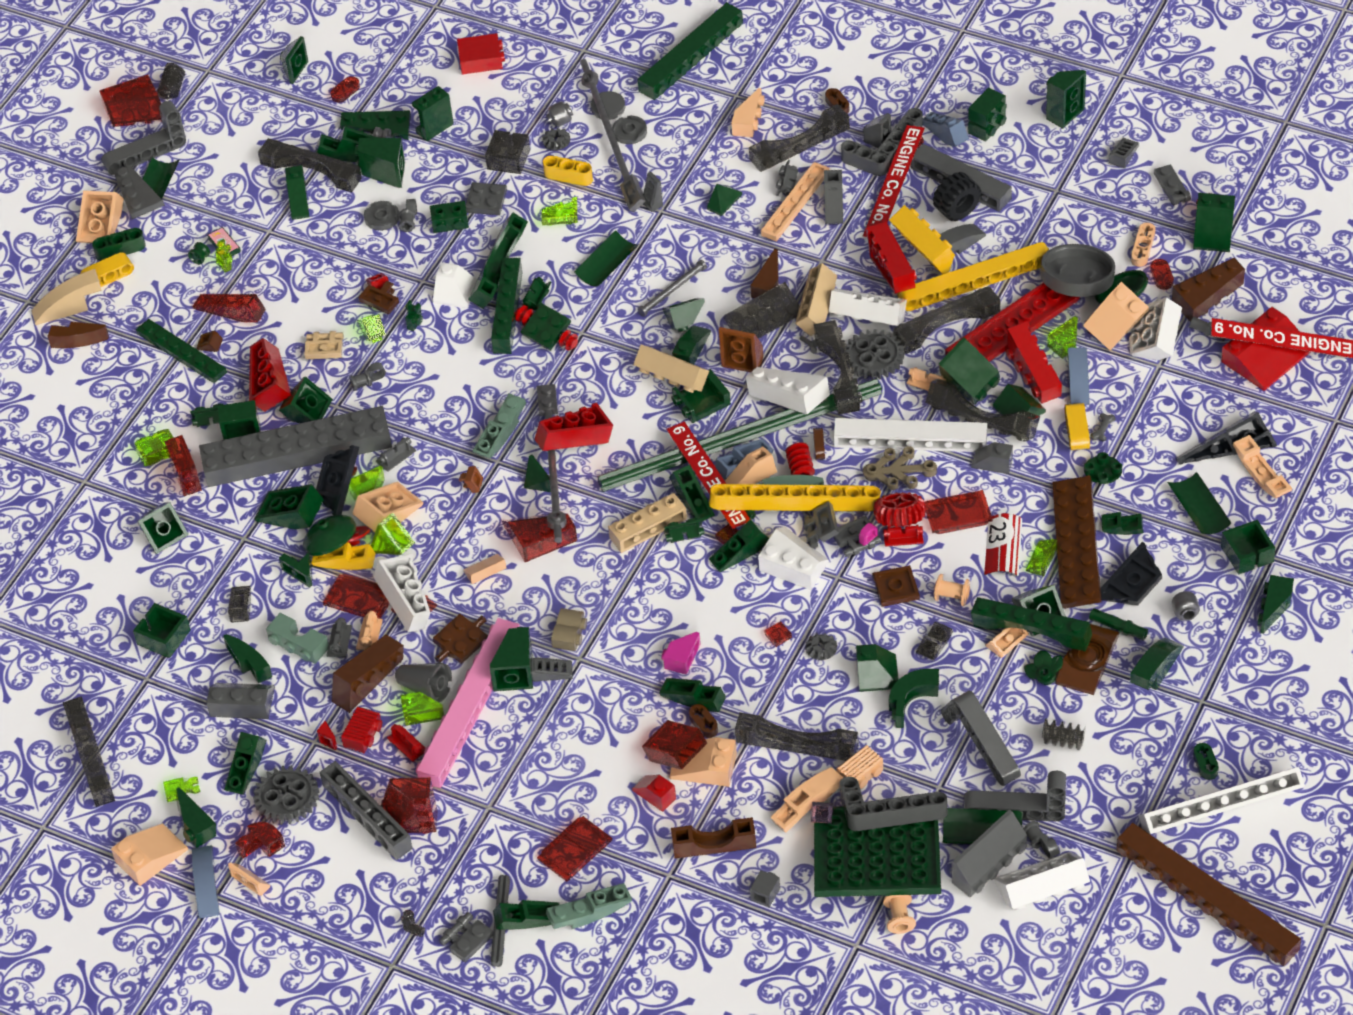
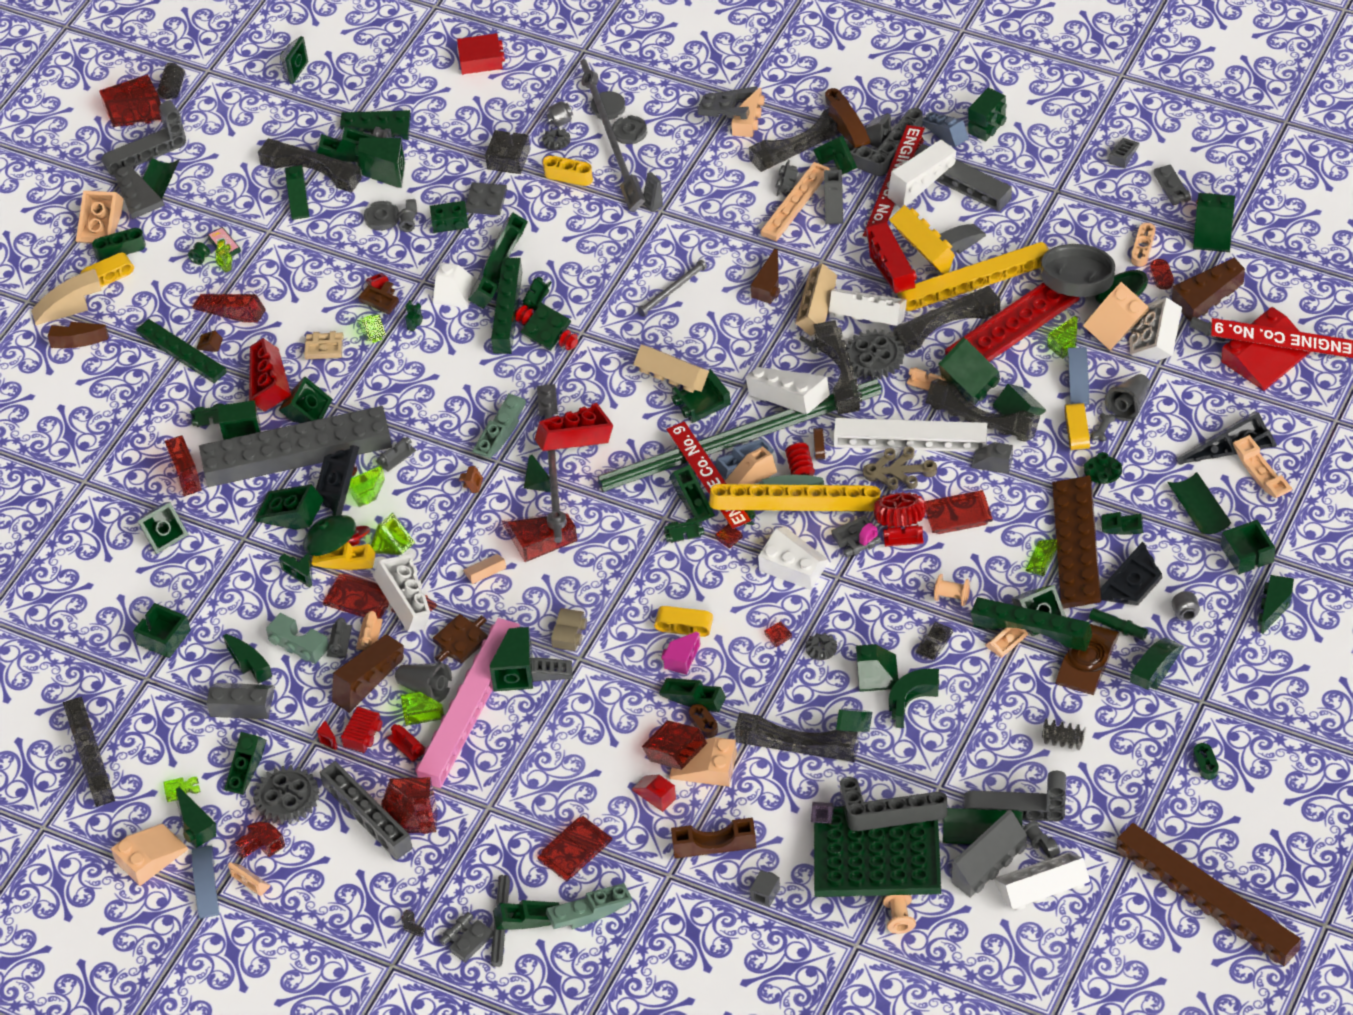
clear neon green brick [134,429,179,466] -> none
clear smoke slope [228,586,251,623] -> none
clear red tile [330,76,360,103] -> none
dark grey connector [349,362,386,391] -> none
light nougat slope [352,481,423,535] -> none
dark green panel [412,86,454,141] -> none
clear neon green wing [541,197,578,226] -> none
dark green sticker [574,230,640,287] -> none
tan brick [608,493,687,553] -> none
dark green brick [637,2,743,100] -> none
slope [663,298,705,332] -> none
dark green slope [672,326,711,364] -> none
dark green slope [707,184,742,216] -> none
dark green slope [709,519,769,572] -> none
dark orange slope [719,327,763,372] -> none
clear smoke plate [723,282,800,339] -> none
light nougat slope [771,767,844,833] -> none
dark grey plate [804,501,839,549] -> none
light nougat brick [836,745,883,789] -> none
reddish brown tile [872,565,920,607] -> none
black tyre [933,172,982,221] -> none
dark grey beam [941,690,1021,786] -> none
sticker [984,513,1022,576] -> none
red wedge [1006,321,1062,404] -> none
dark green plate [1024,650,1063,685] -> none
dark green slope [1046,70,1086,129] -> none
white brick [1138,767,1305,834] -> none
none -> yellow beam [654,606,713,637]
none -> dark grey wing [697,86,758,120]
none -> dark green plate [813,135,857,175]
none -> reddish brown slope [829,99,870,148]
none -> dark green slope [836,708,873,732]
none -> white wedge [888,140,956,208]
none -> dark grey cone [1105,374,1151,421]

